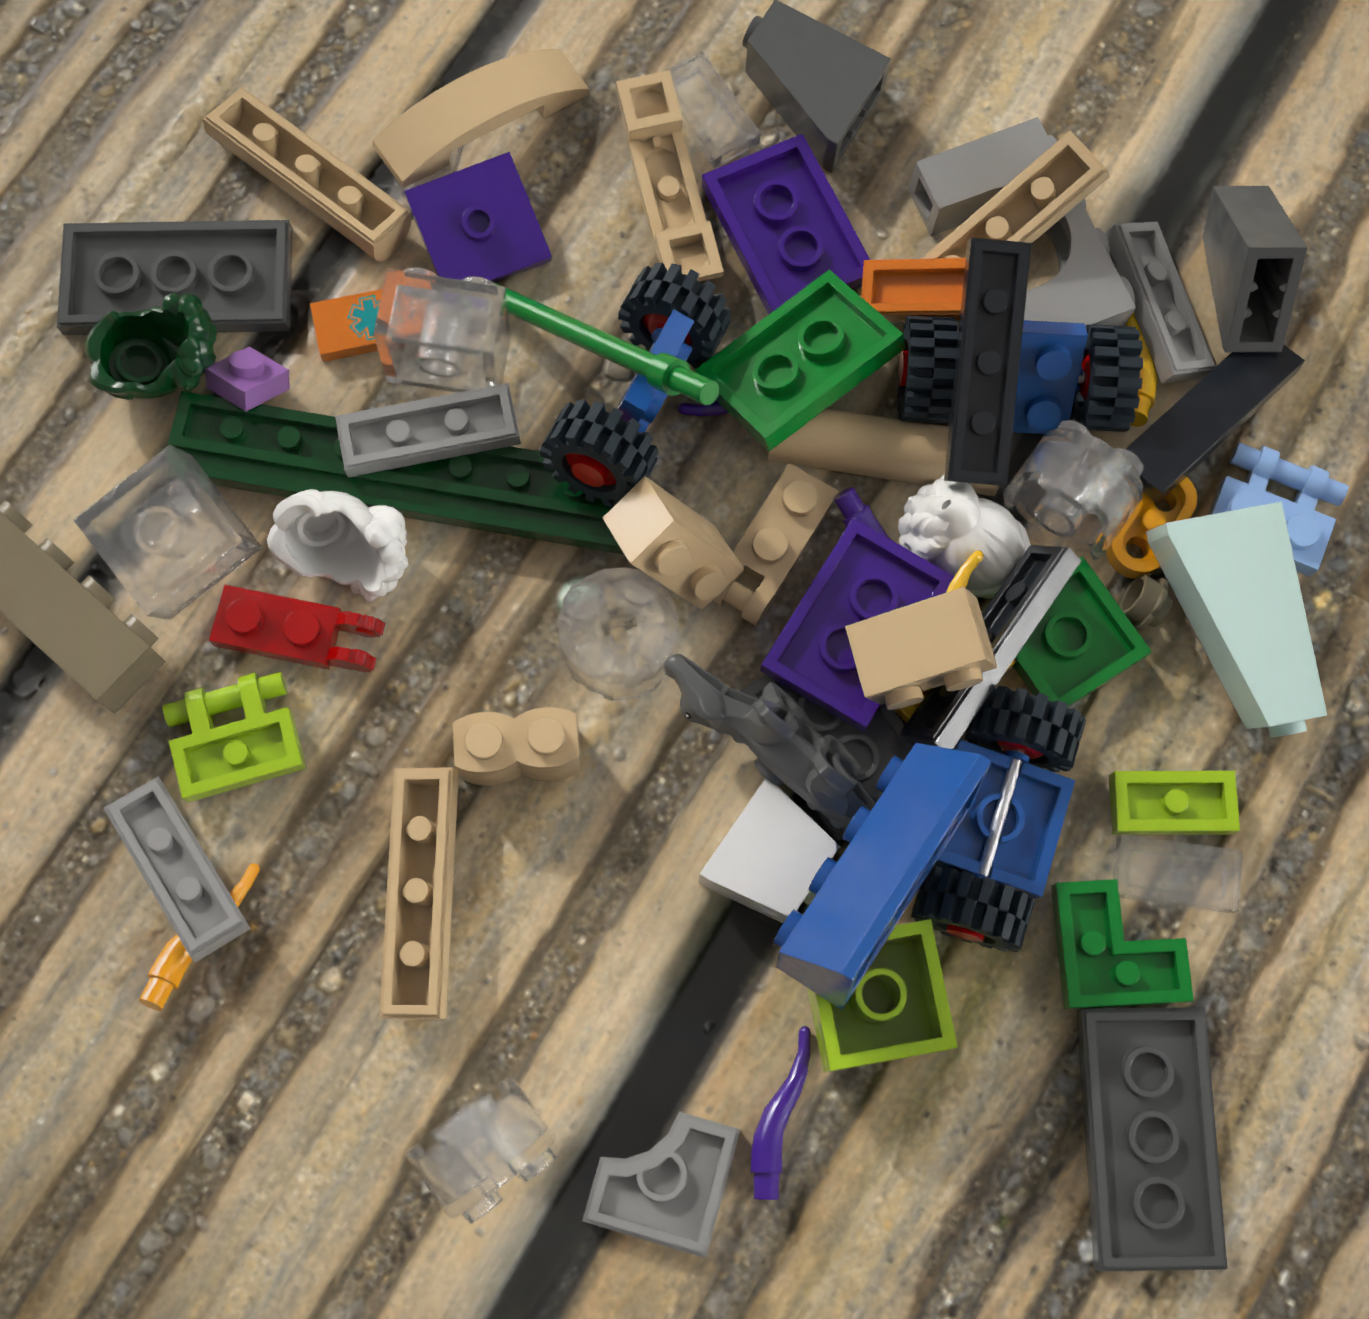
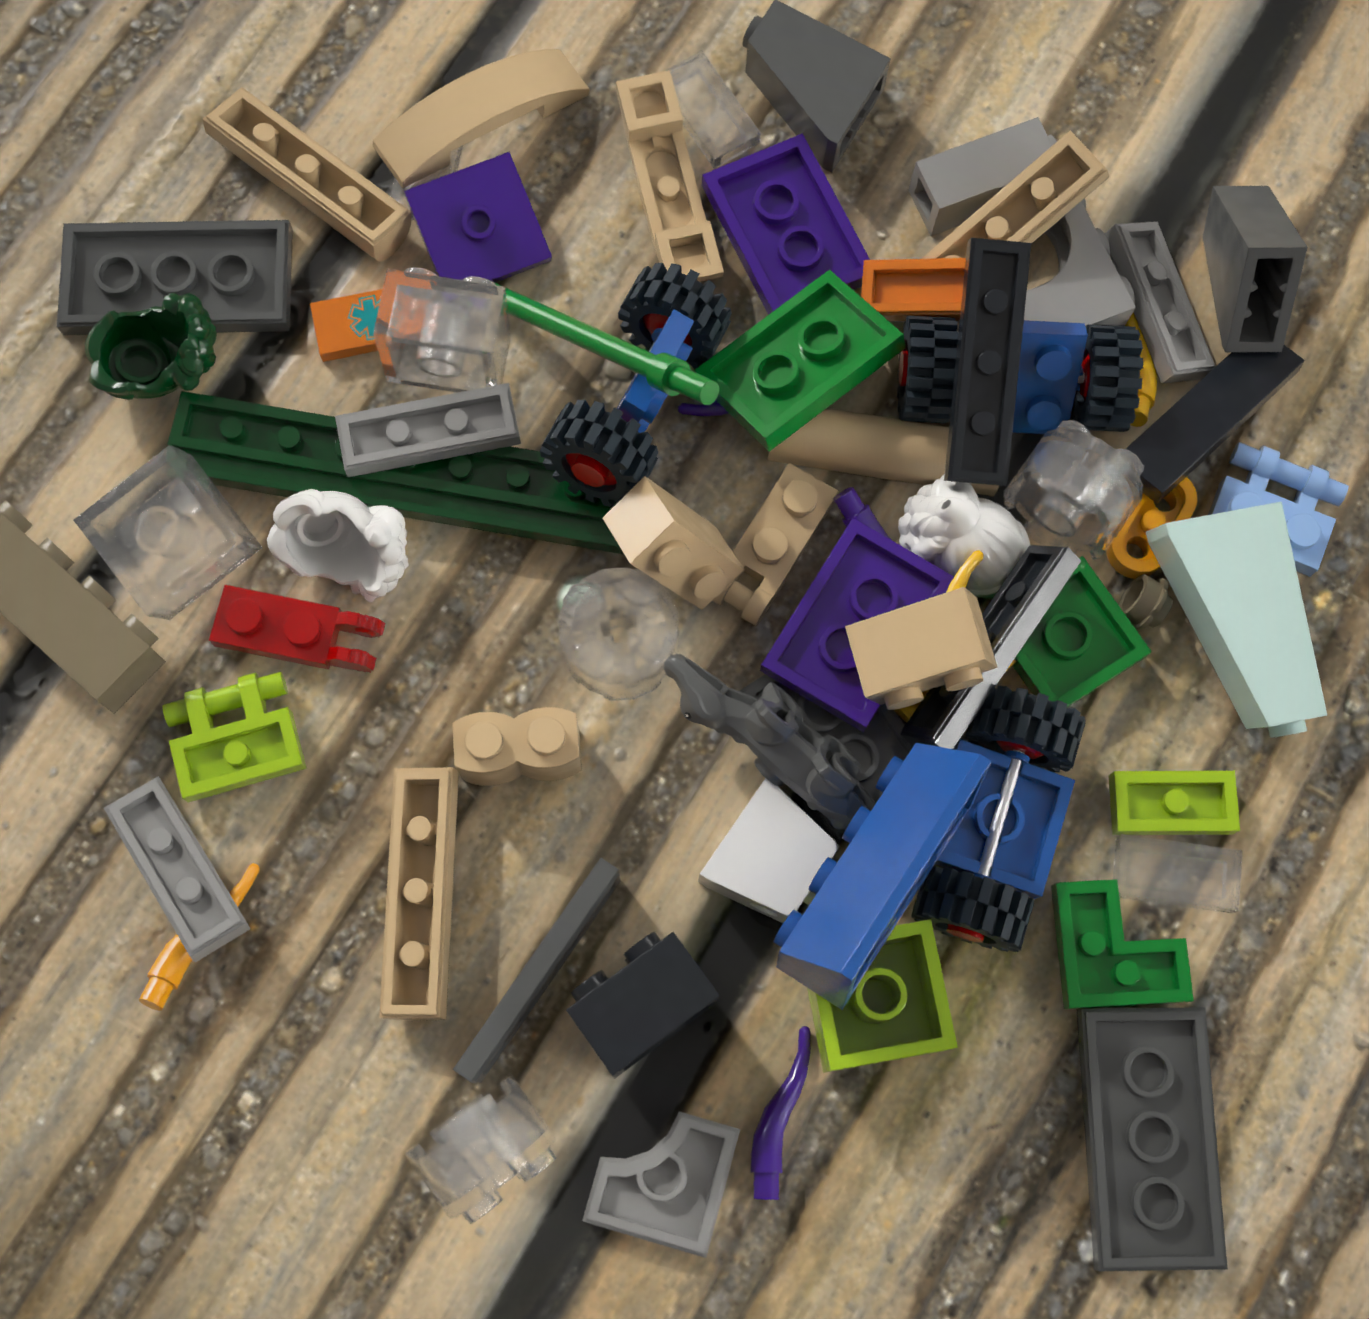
medium lavender plate [205,347,290,412] -> none
none -> dark grey tile [453,858,621,1084]
none -> black brick [566,932,720,1079]

